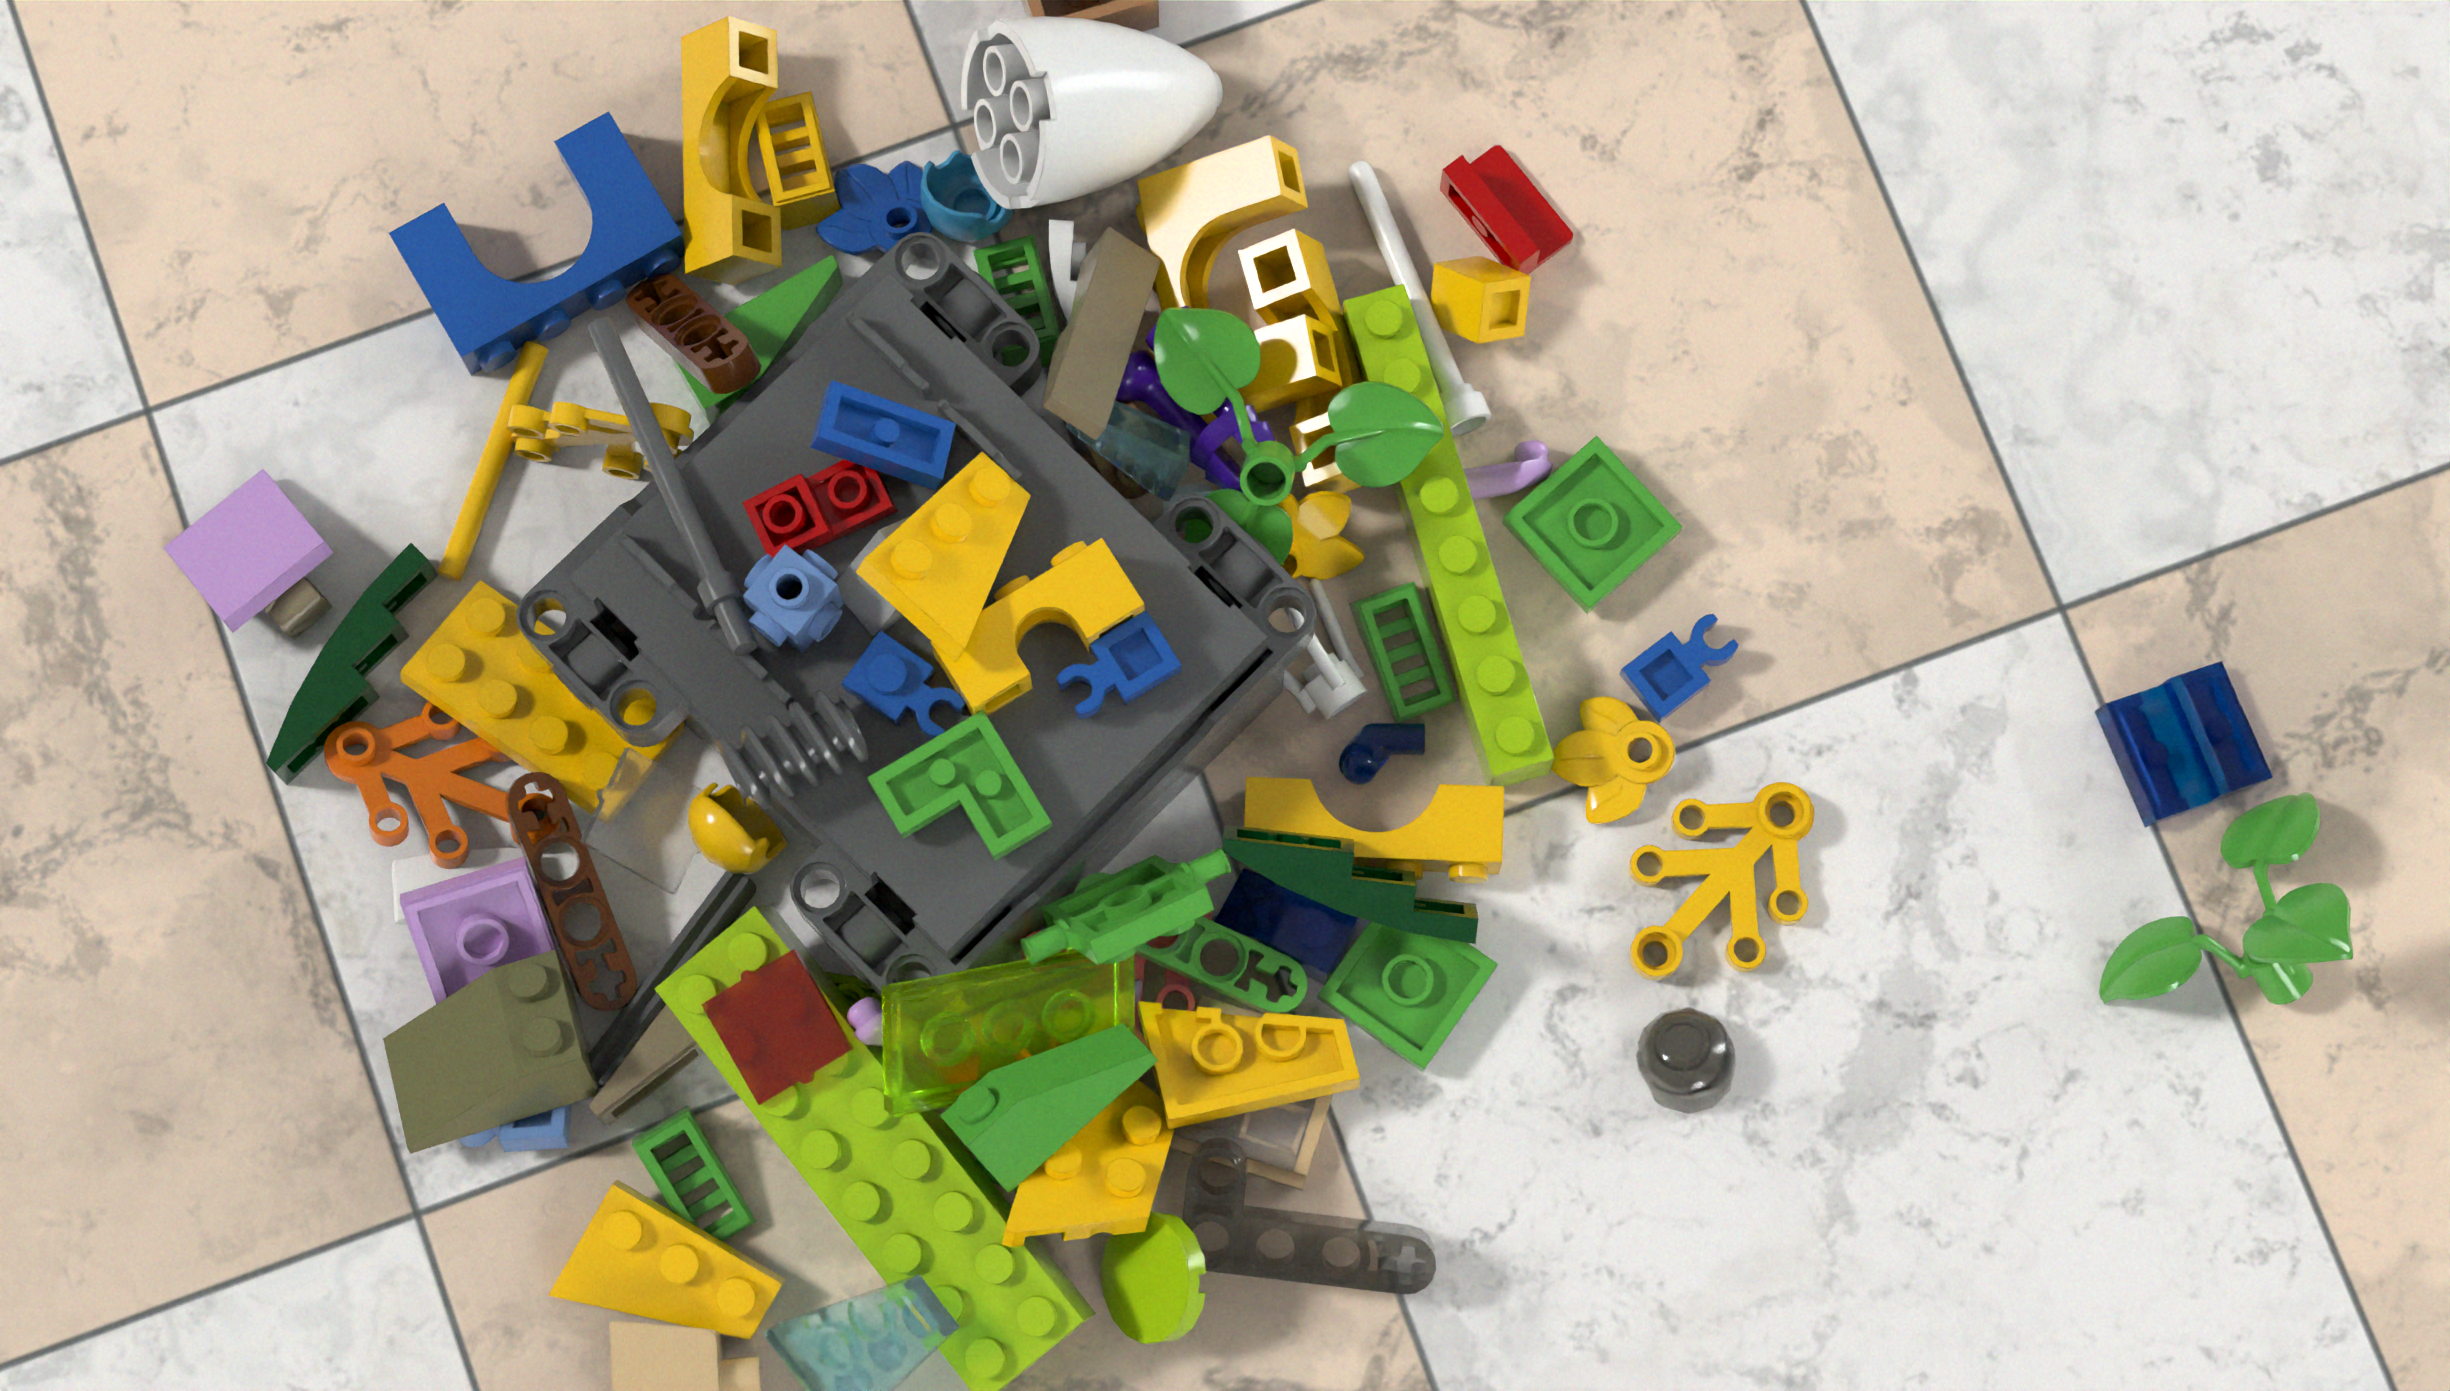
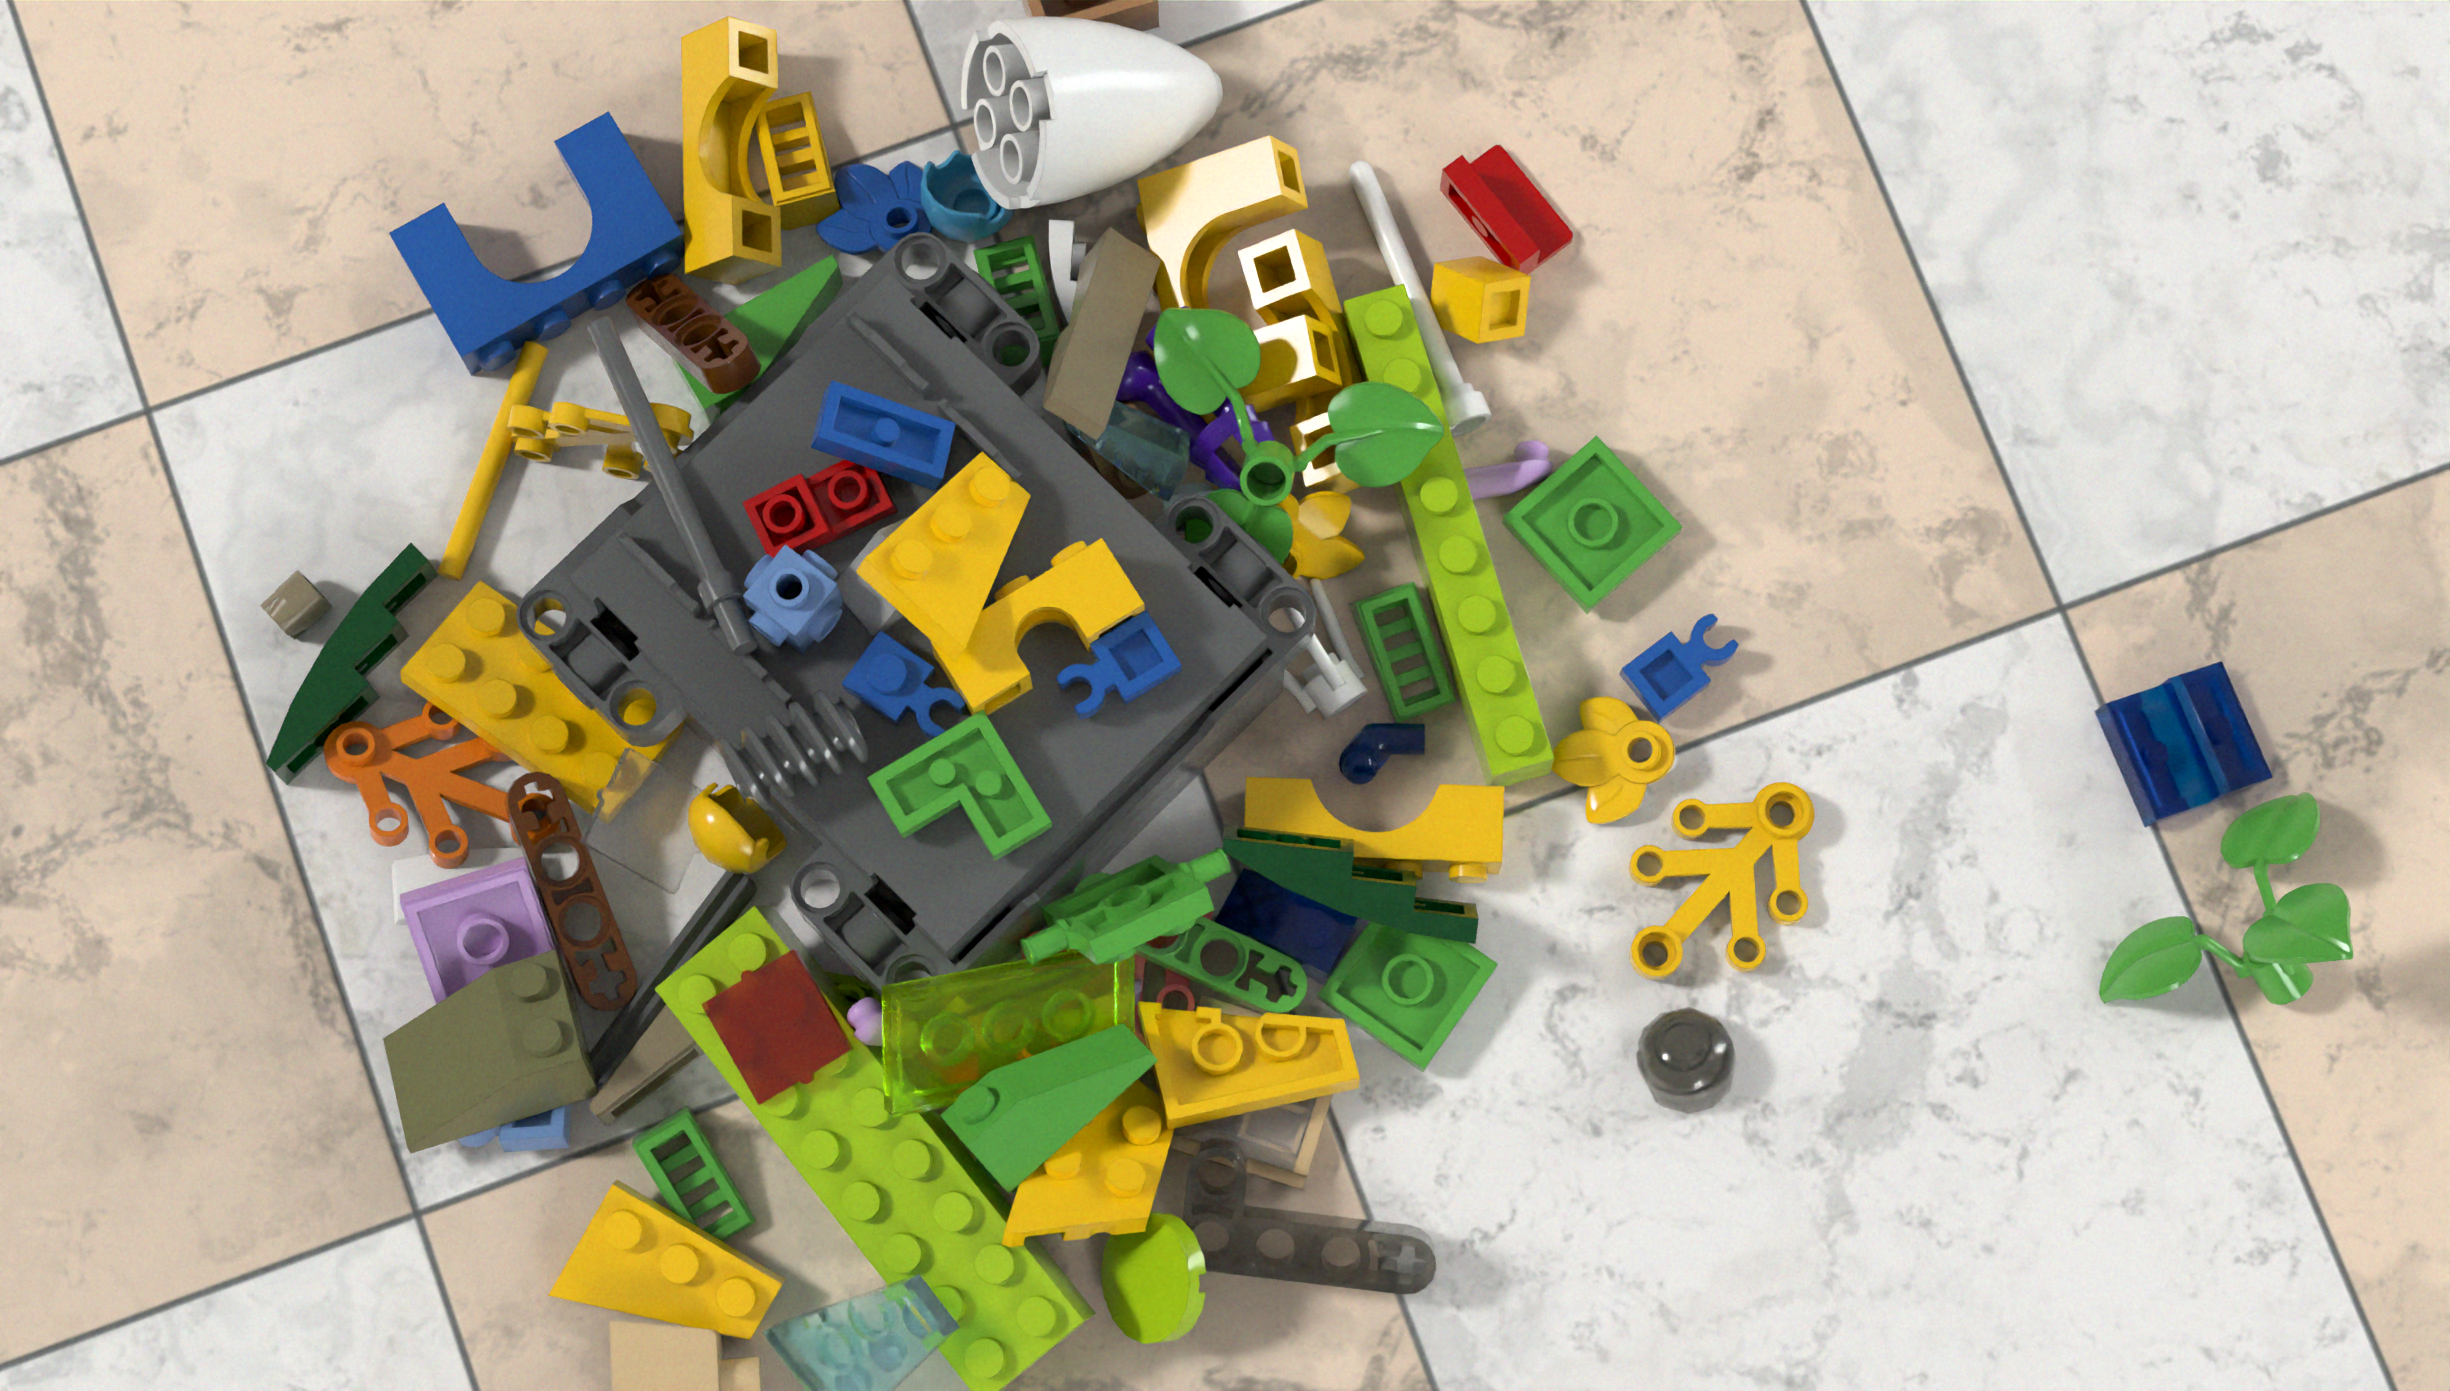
lavender tile [163,469,334,633] -> none

